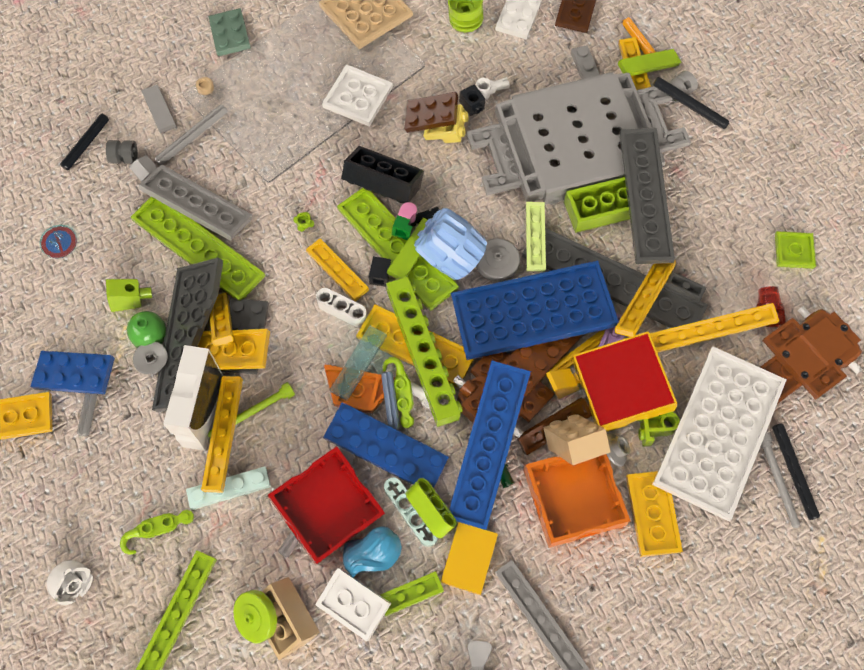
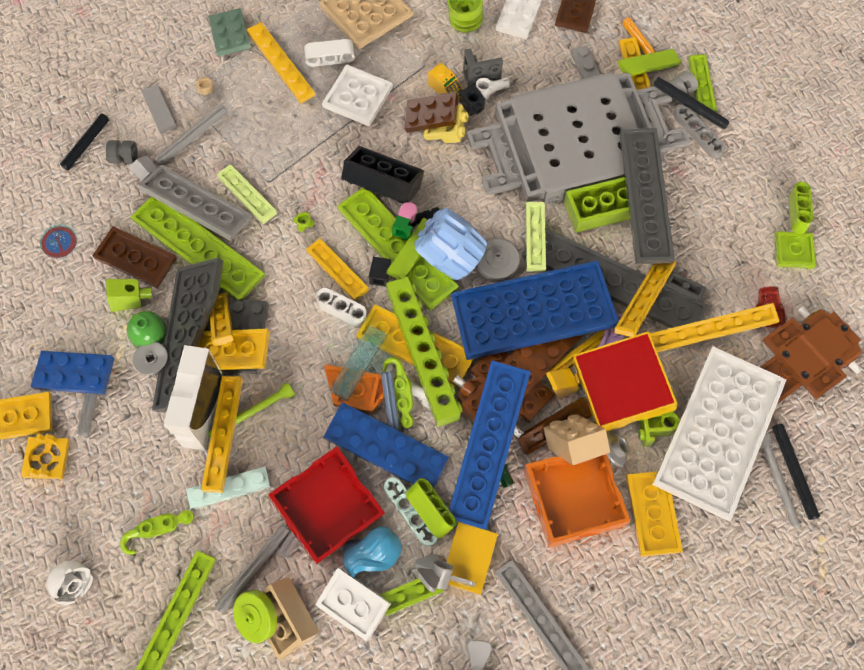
none -> yellow piece [21,434,70,479]
none -> reddish brown plate [92,226,177,289]
none -> light grey axle [214,524,290,613]
none -> yellowish green plate [216,164,277,224]
none -> yellow plate [247,22,315,104]
none -> white beam [304,39,355,67]
none -> light grey piece [414,554,475,592]
none -> yellow slope [428,62,463,100]
none -> dark grey bracket [463,48,503,87]
none -> light grey beam [674,104,726,159]
none -> lime tile [688,54,717,115]
none -> lime beam [789,182,814,234]

